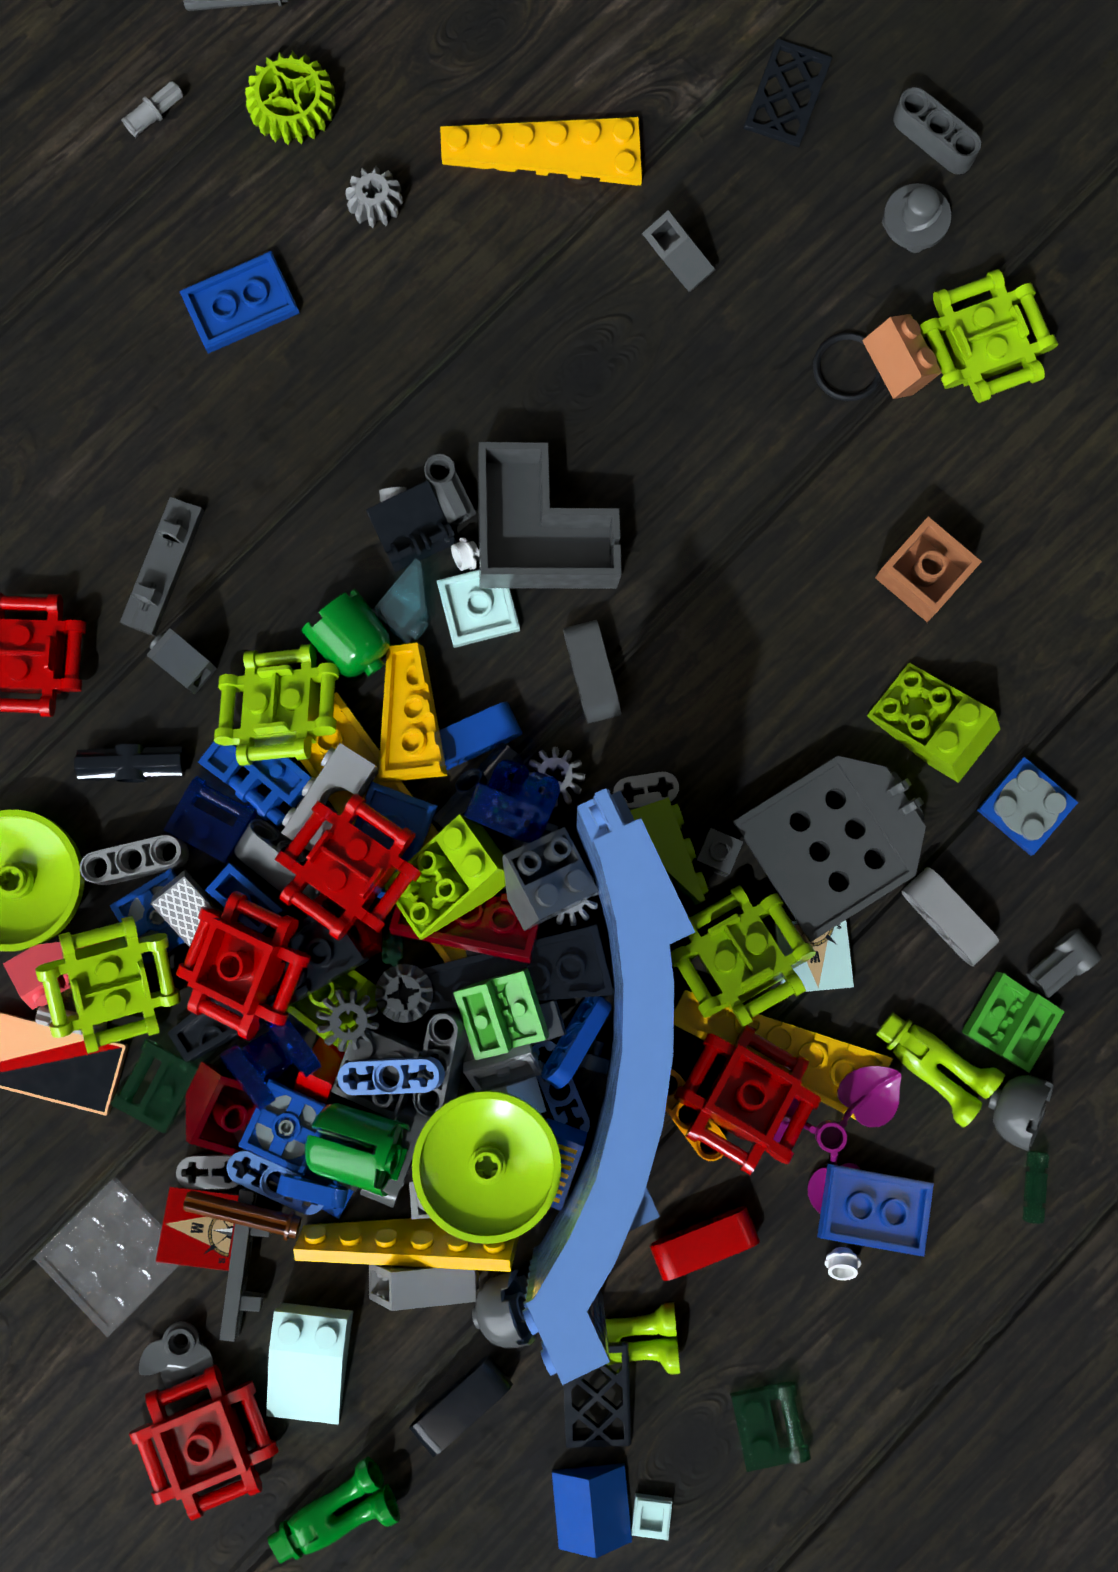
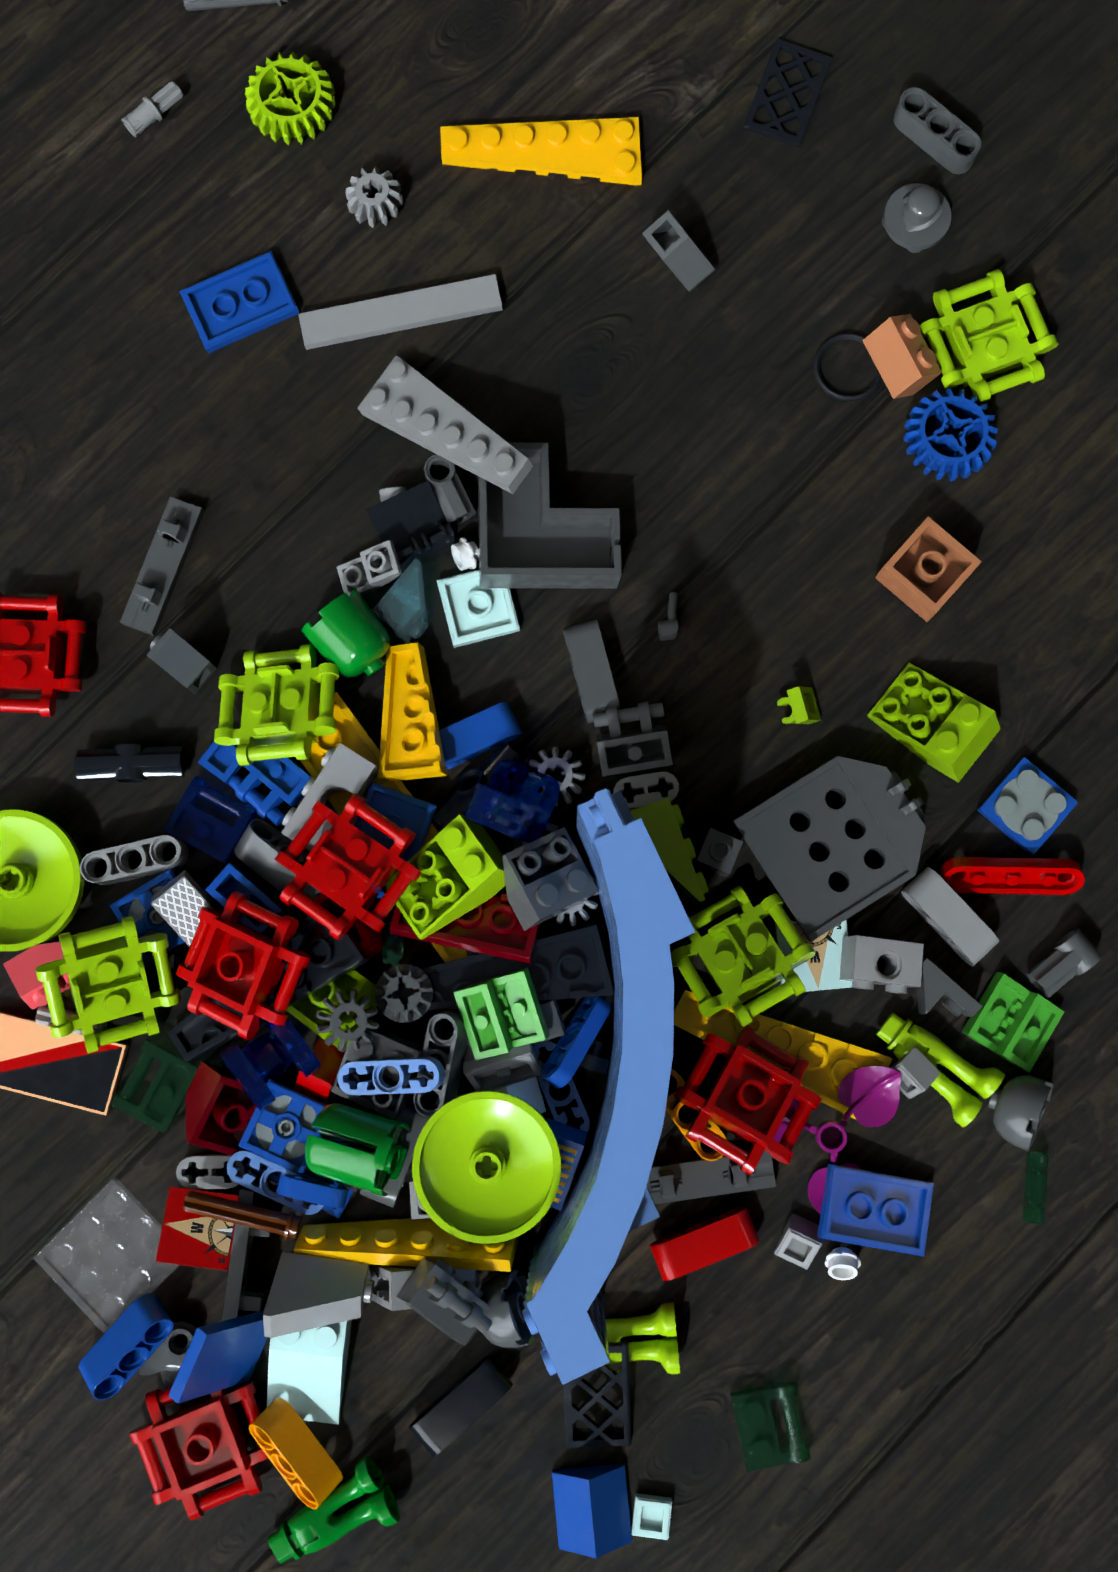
none -> blue beam [78,1293,174,1400]
none -> blue tile [169,1310,268,1404]
none -> light orange beam [249,1397,343,1509]
none -> light grey slope [263,1251,375,1338]
none -> light grey tile [298,274,503,350]
none -> light grey slope [337,540,402,596]
none -> light grey wing [357,356,533,494]
none -> dark grey brick [396,1258,492,1346]
none -> dark grey brick [593,701,673,776]
none -> dark grey hinge [647,1151,776,1204]
none -> dark grey hand [658,592,678,641]
none -> light grey slope [774,1213,823,1270]
none -> lime tile [777,686,821,724]
none -> light grey brick [839,935,924,994]
none -> light grey slope [890,1048,940,1099]
none -> blue gear [903,388,998,482]
none -> dark grey slope [916,958,982,1017]
none -> red plate [940,857,1085,895]

